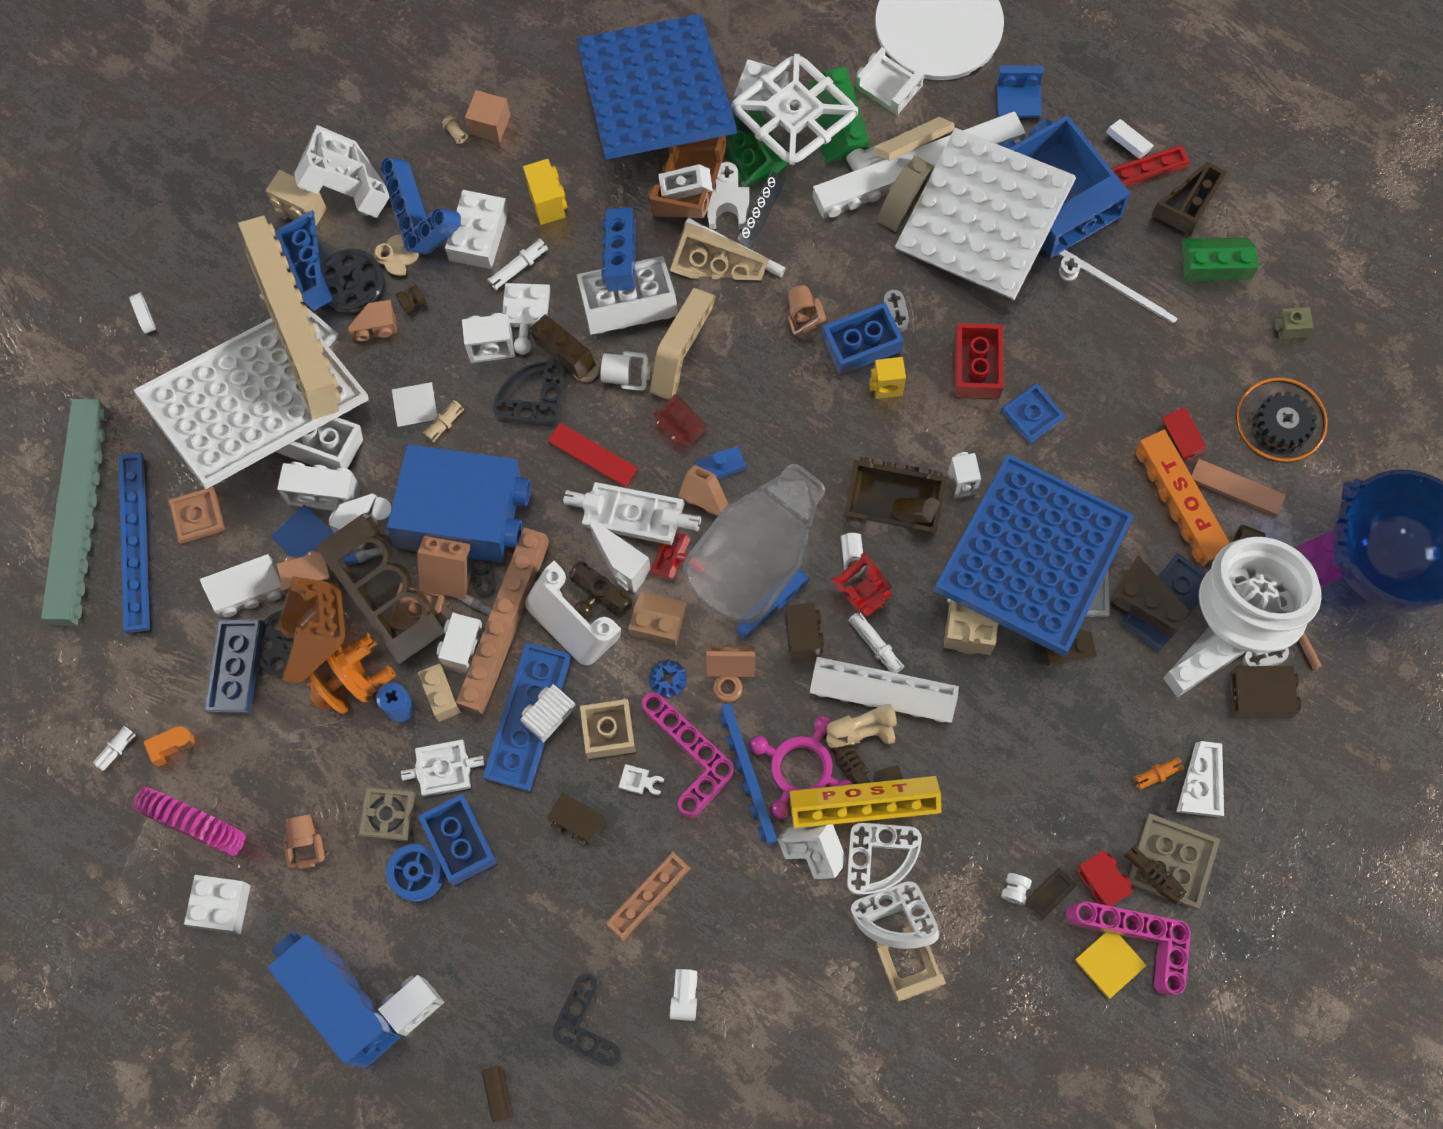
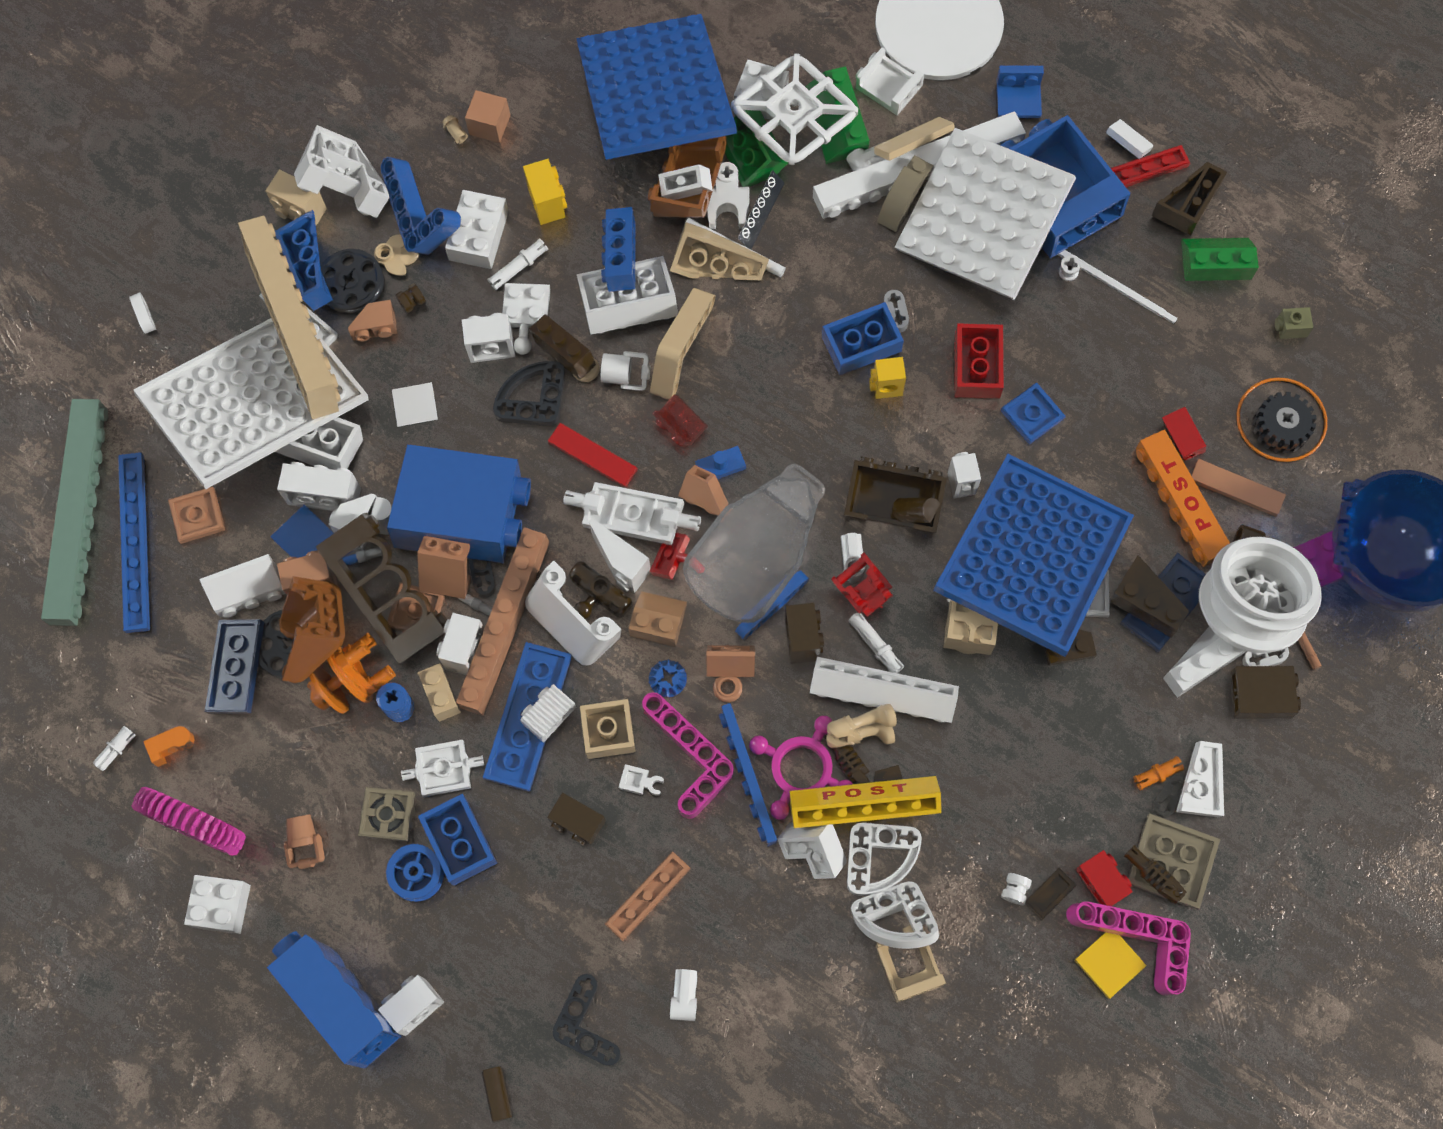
tan pin [423,400,464,443] -> none
nougat piece [788,285,826,337] -> none

